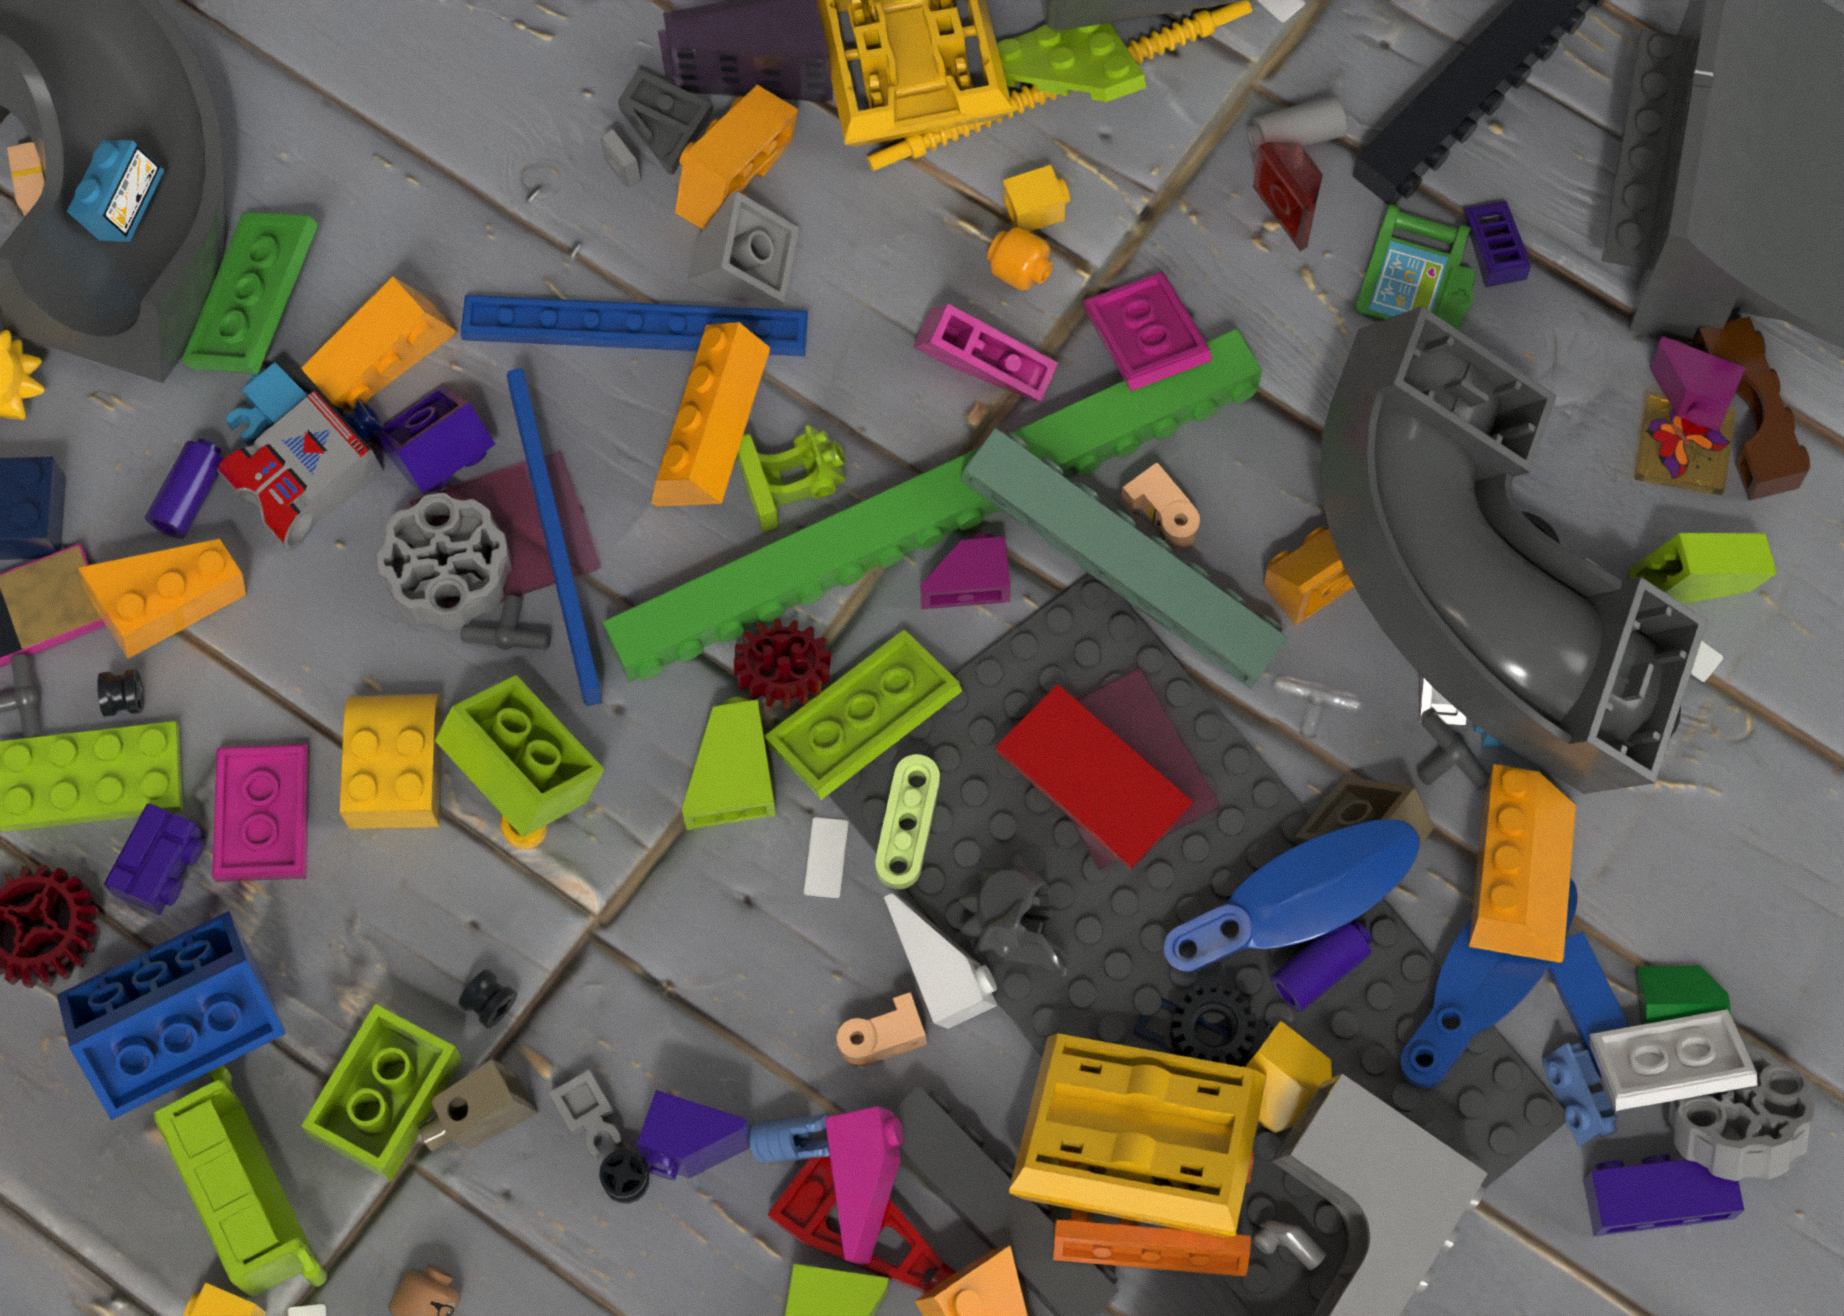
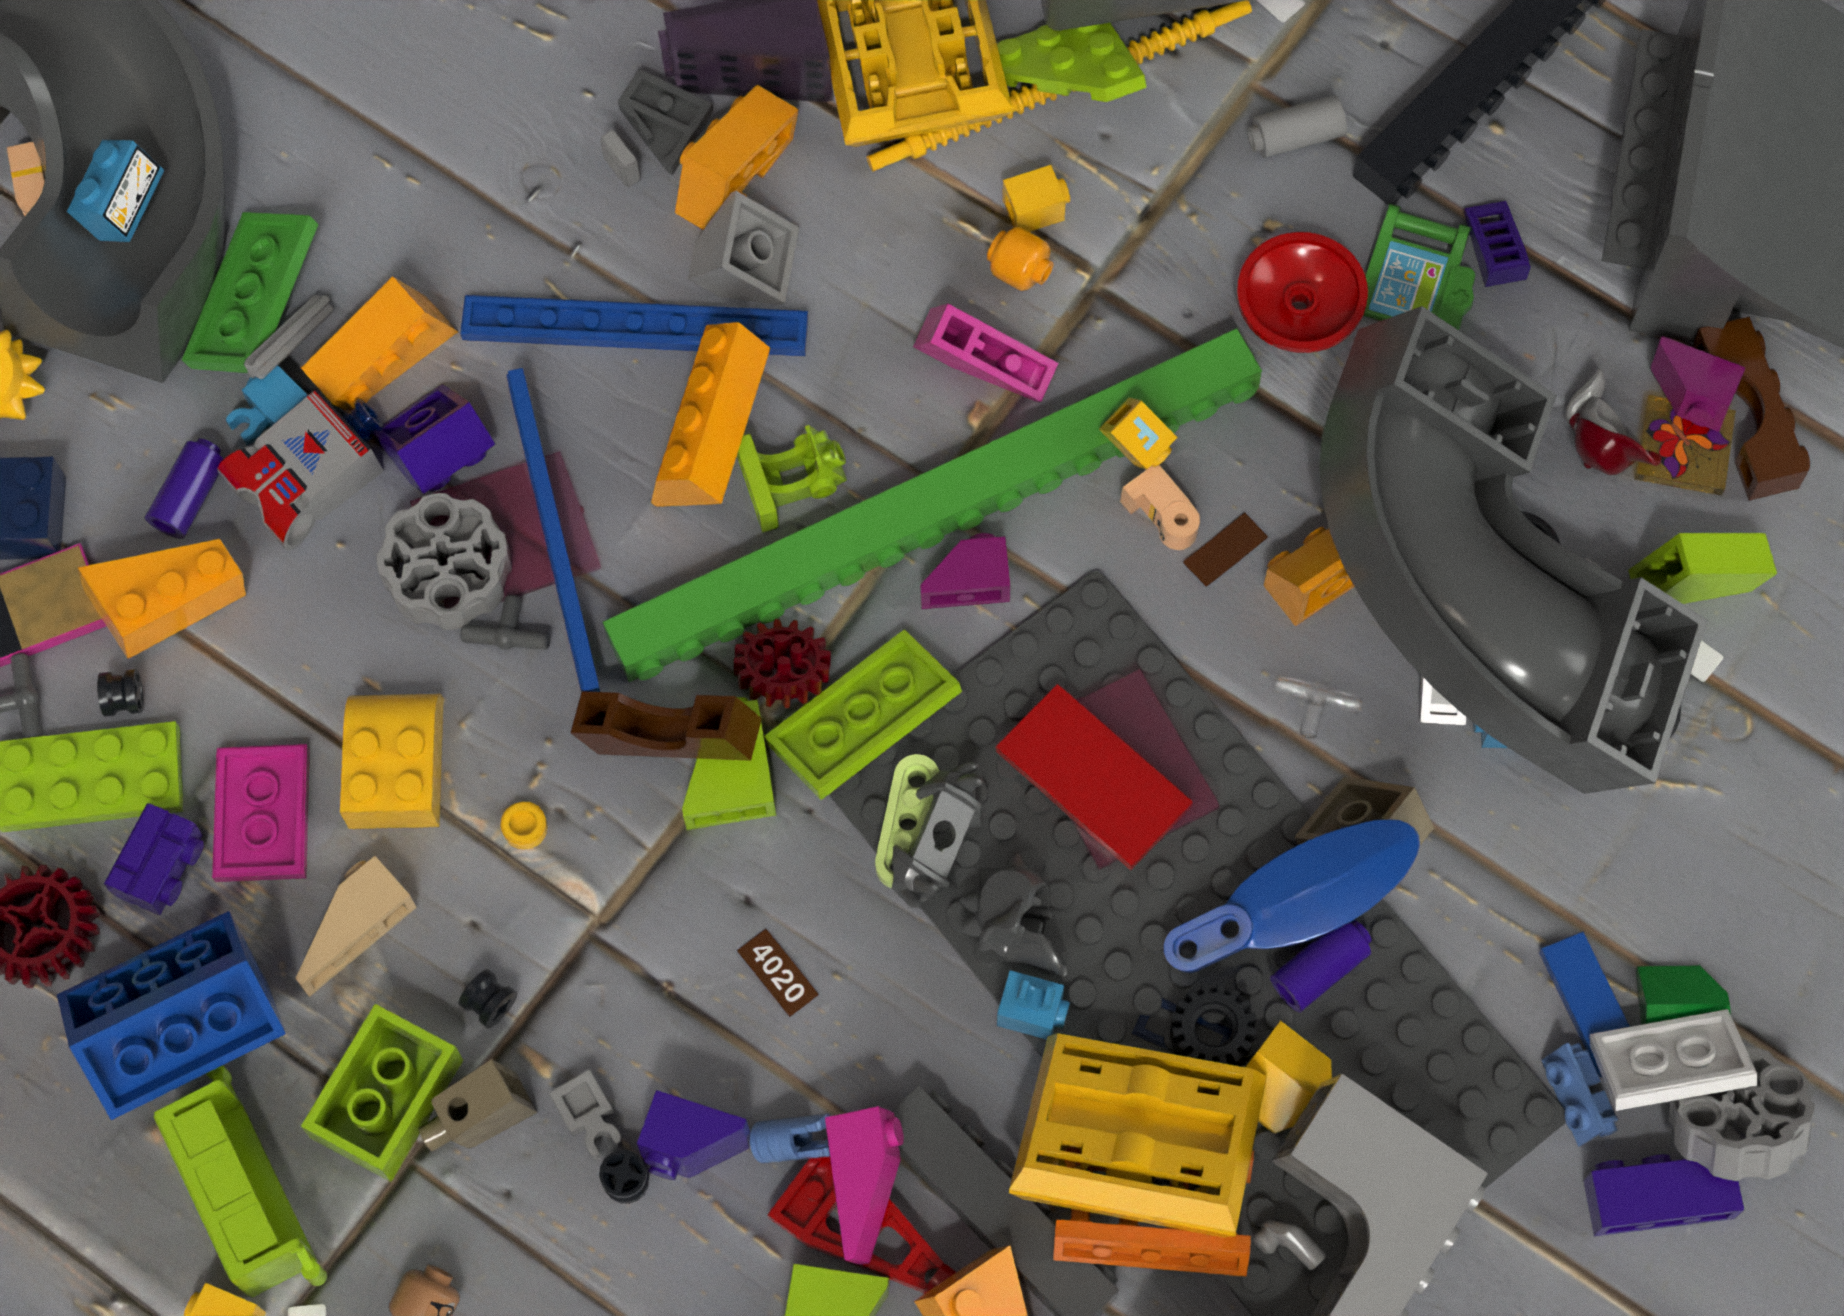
lime brick [435,675,605,837] -> none
white sticker [804,817,849,898] -> none
light nougat leg [837,992,927,1067] -> none
white slope [884,893,997,1029] -> none
sand green brick [961,428,1288,689] -> none
dark pink tile [1083,271,1212,391] -> none
clear red slope [1253,142,1323,251] -> none
blue plant [1401,878,1578,1089] -> none
dark grey piece [1418,712,1490,790] -> none
light orange slope [1469,764,1576,963] -> none
none -> light grey axle [244,295,333,379]
none -> tan slope [295,856,417,997]
none -> reddish brown arch [570,691,762,761]
none -> reddish brown sticker [737,929,819,1017]
none -> dark grey piece [891,762,983,908]
none -> dark azure brick [997,970,1070,1040]
none -> yellow brick [1099,397,1178,469]
none -> reddish brown sticker [1183,512,1268,587]
none -> red dish [1237,232,1368,353]
none -> dark red hair [1565,368,1662,475]

